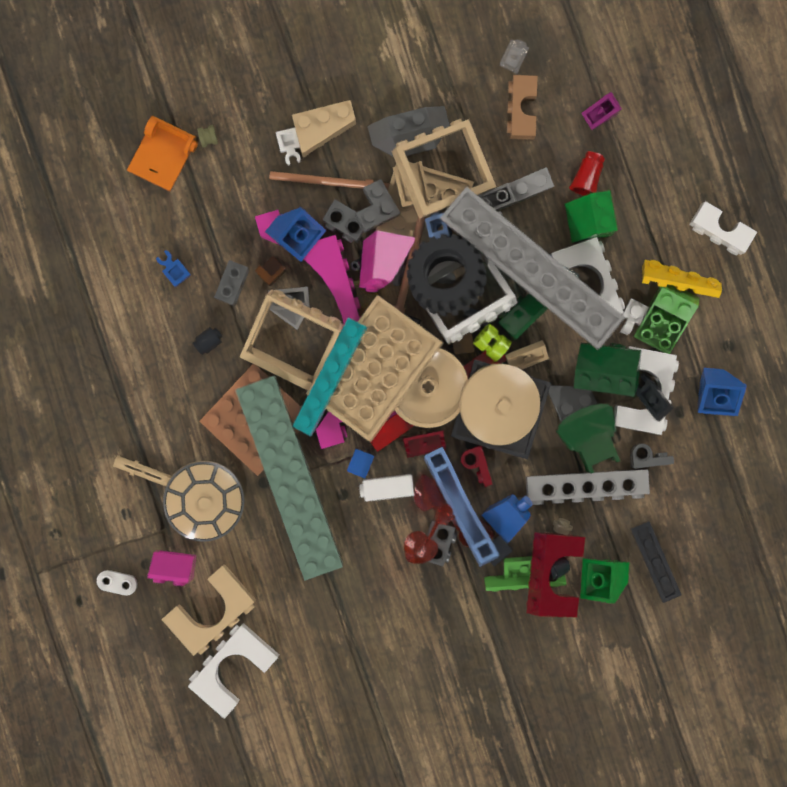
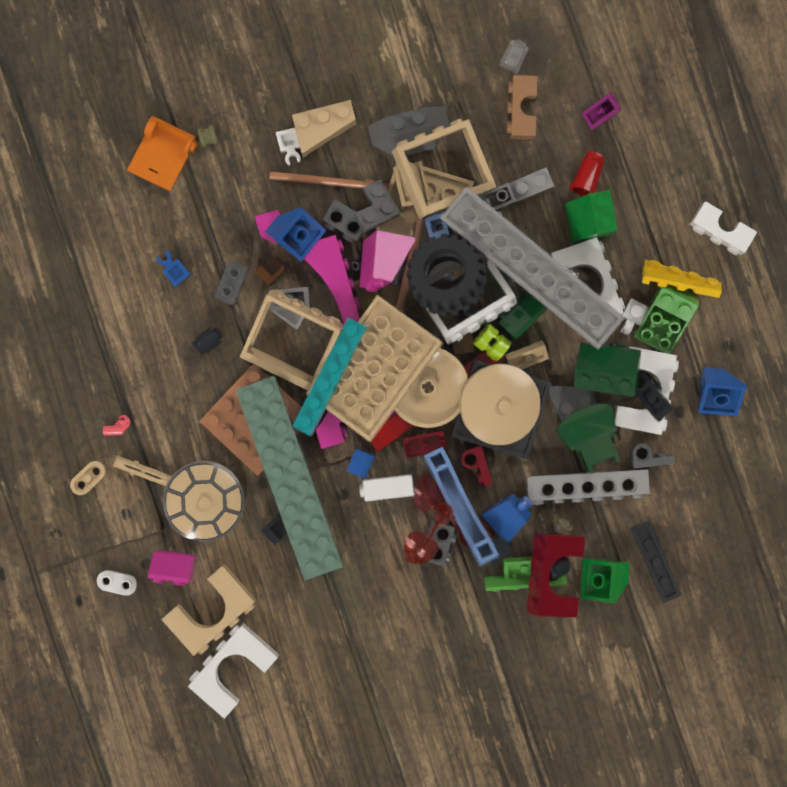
none -> tan plate [70,461,106,495]
none -> coral arm [103,415,130,436]
none -> black panel [261,513,287,545]

